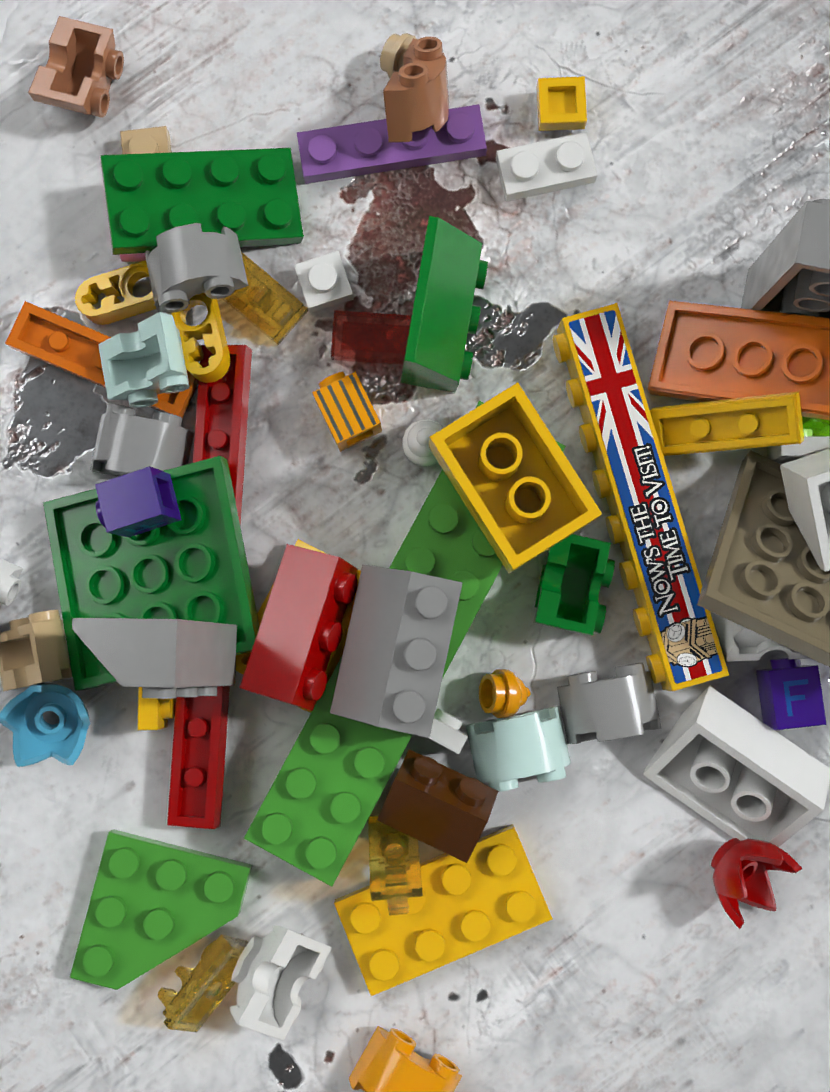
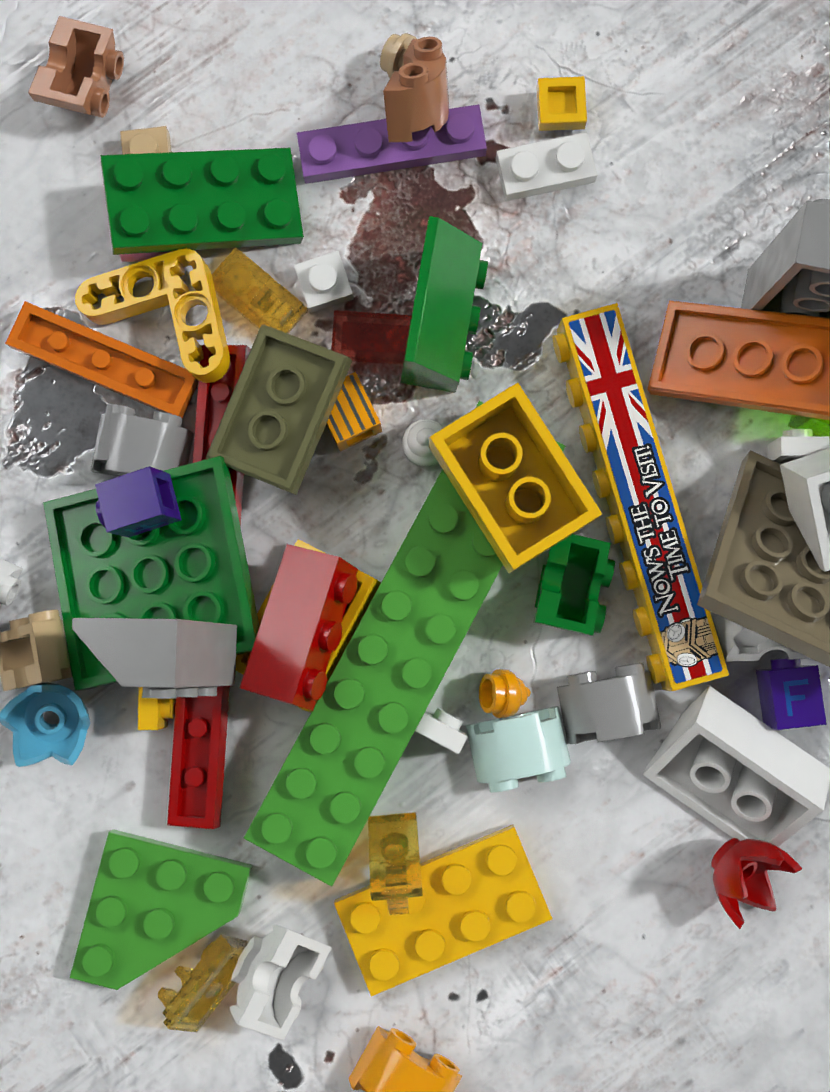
light aqua cylinder [98,312,190,408] -> none
light grey cylinder [145,223,249,313] -> none
light grey slope [330,565,462,738] -> none
reddish brown brick [377,749,499,863] -> none
yellow tile [650,391,804,456] -> none
none -> olive tile [206,324,352,495]

